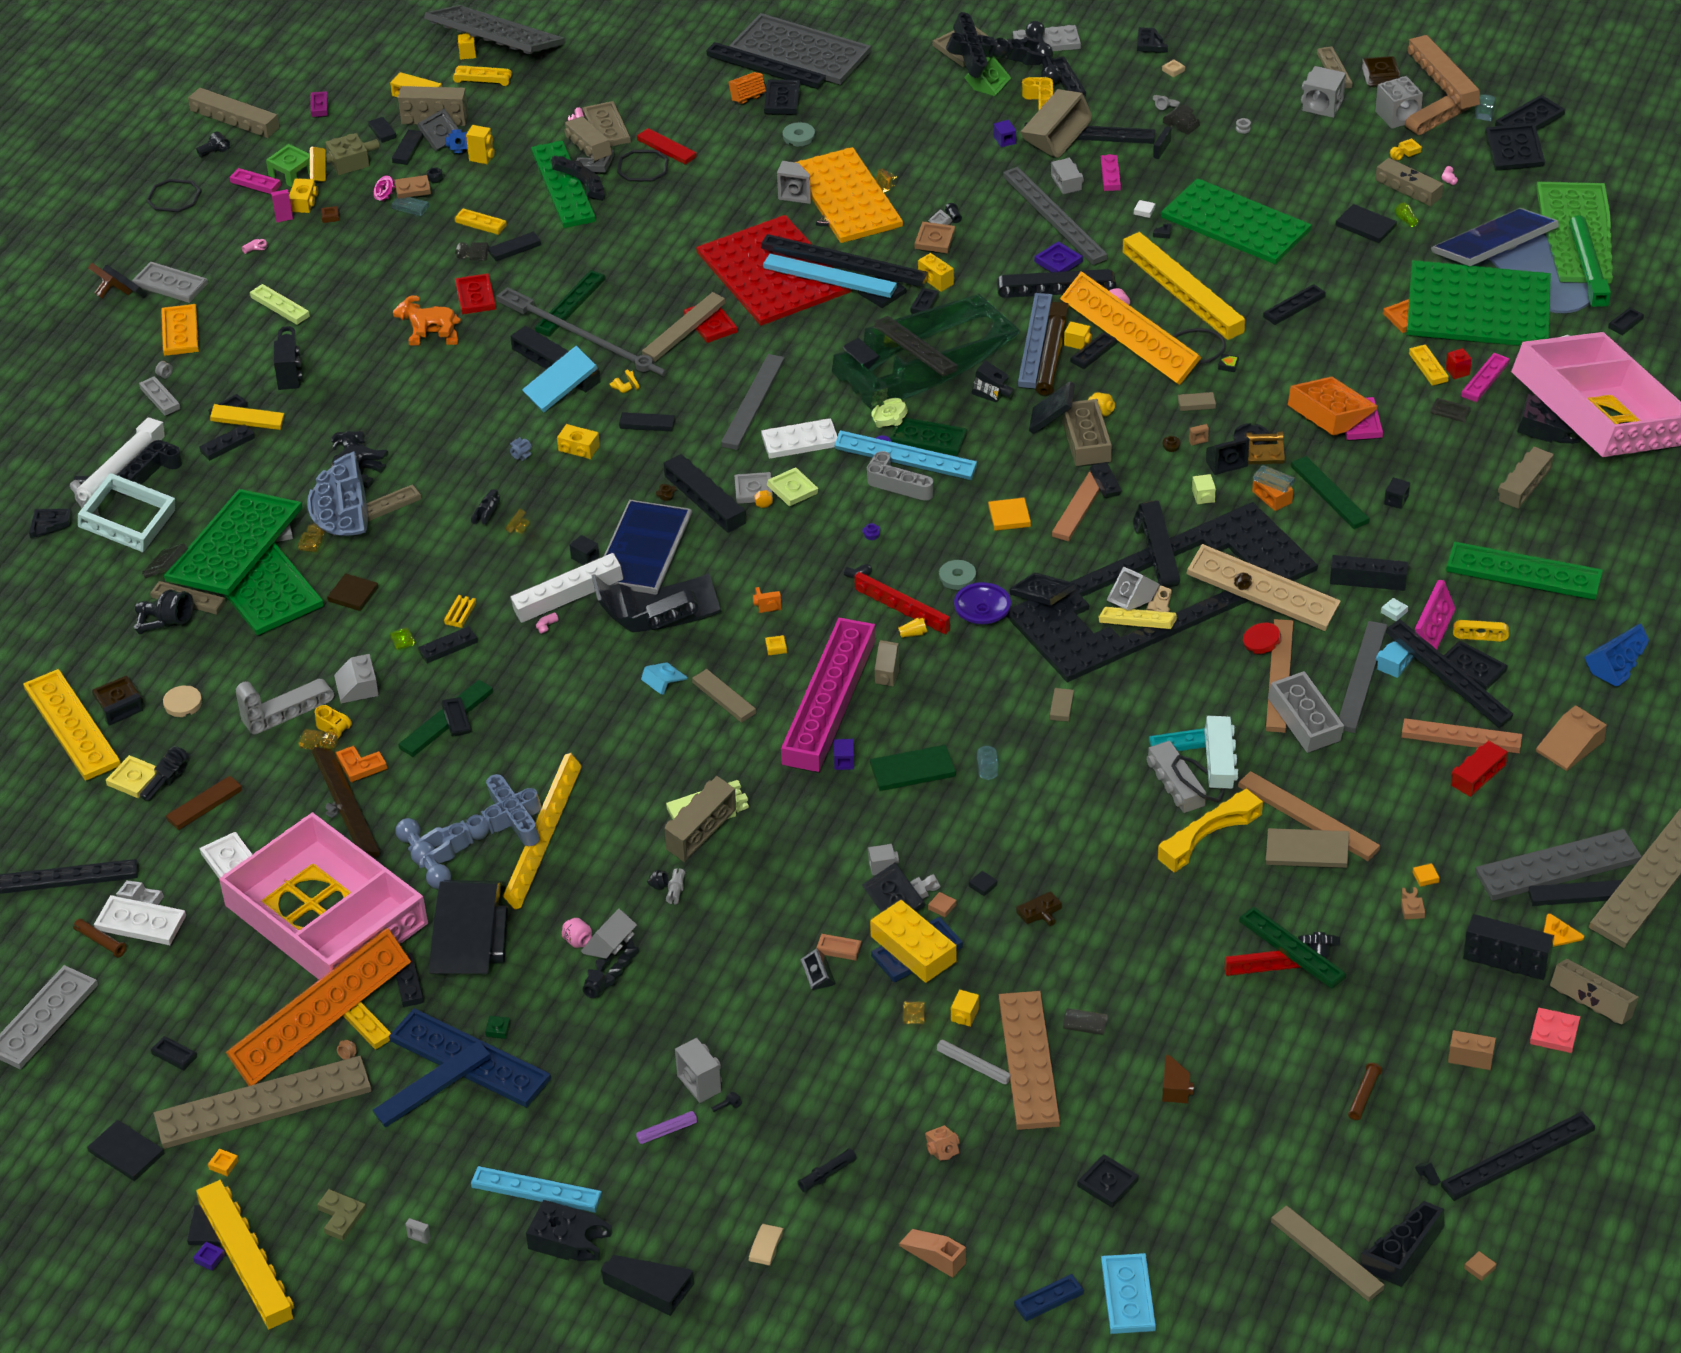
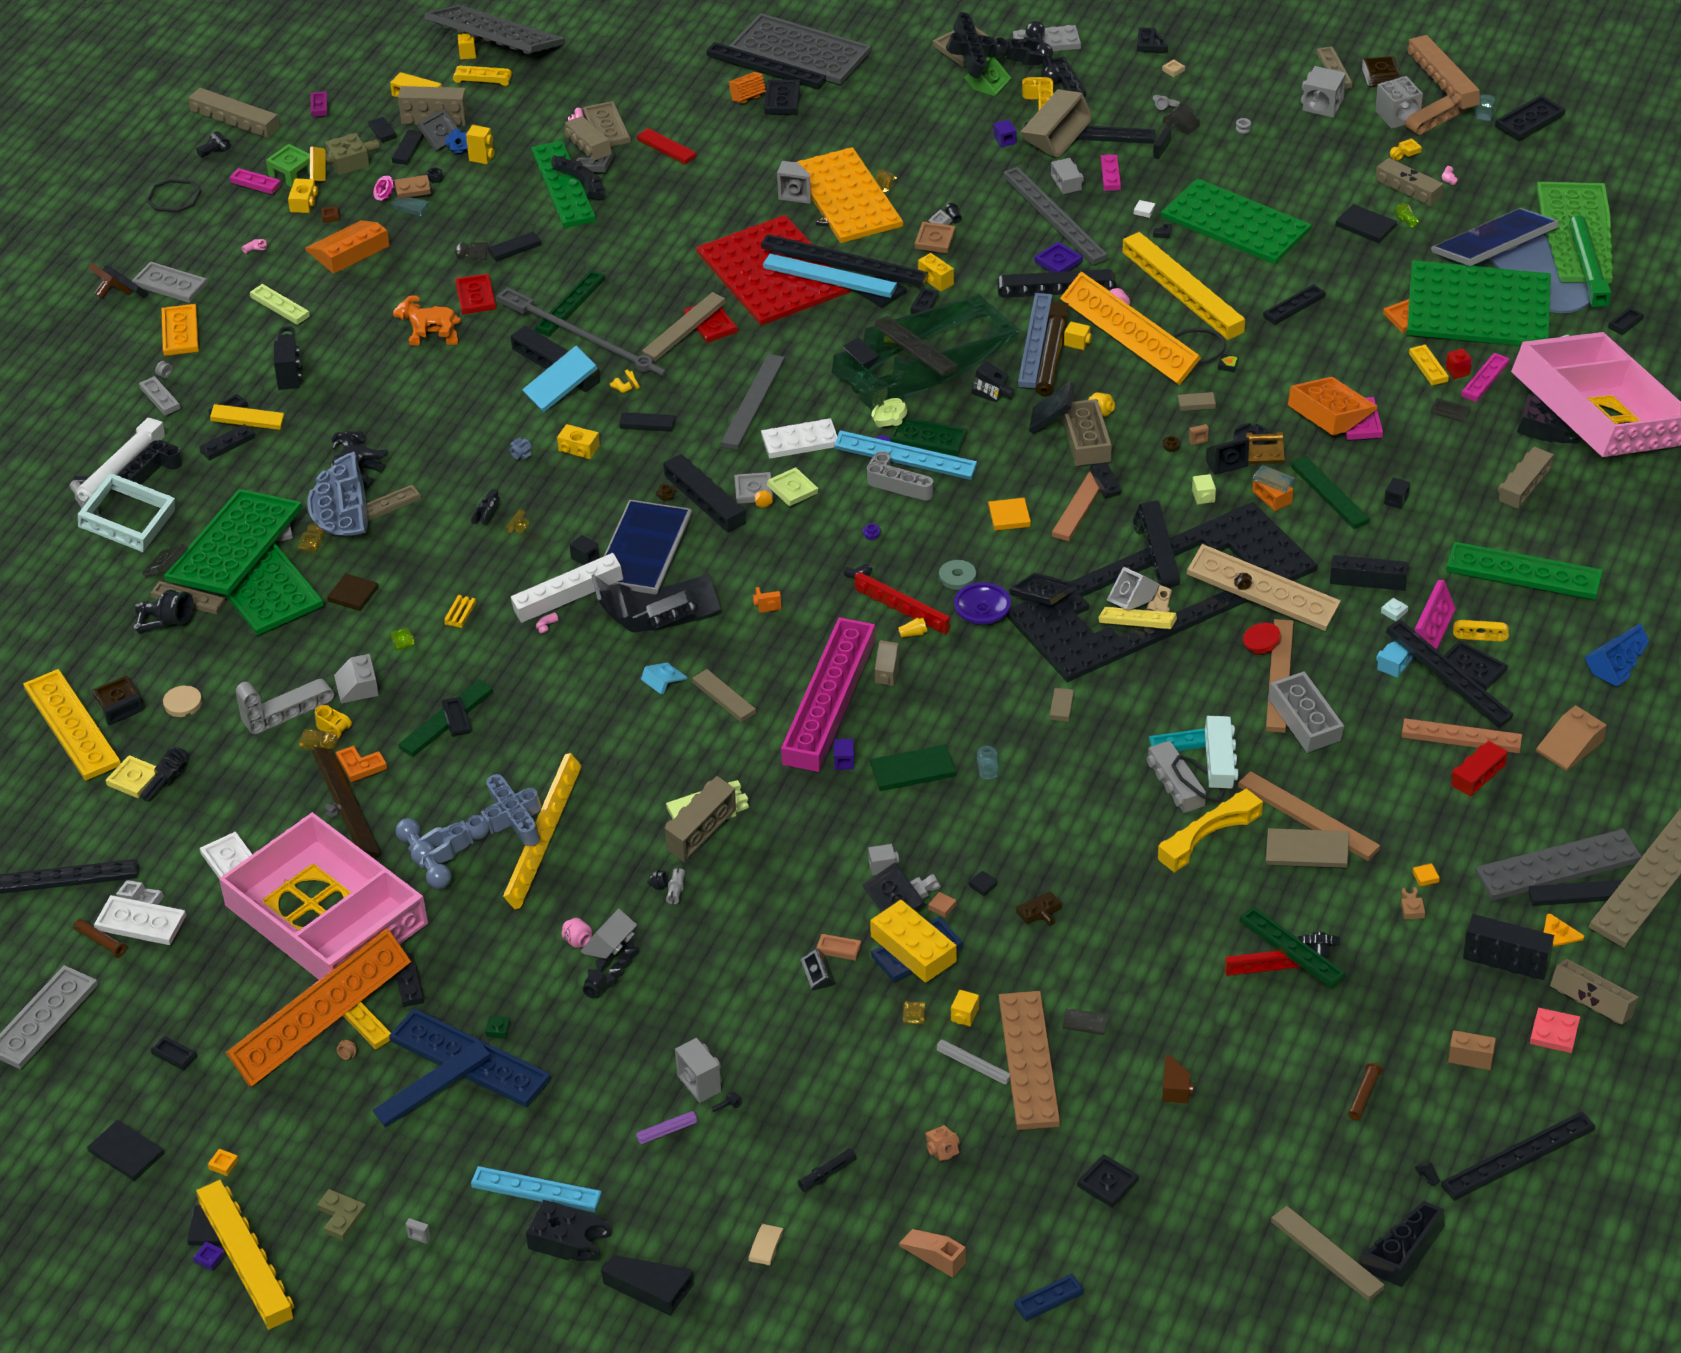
black wing [29,509,72,538] -> none
dark tan plate [153,1056,371,1149] -> none
reddish brown tile [166,776,242,830] -> none
dark pink tile [271,189,293,222] -> none
black plate [418,626,478,663] -> none
black beam [429,880,508,975] -> none
yellow tile [455,208,507,235] -> none
black piece [617,150,669,181] -> none
yellow tile [765,635,787,655] -> none
sand green tile [783,122,815,147] -> none
black tile [1070,332,1117,369] -> none
medium azure tile [1101,1253,1156,1334] -> none
dark grey tile [1339,621,1387,733] -> none
medium nougat tile [1464,1251,1496,1281] -> none
black plate [1485,123,1545,170] -> none
none -> orange slope [305,220,389,274]

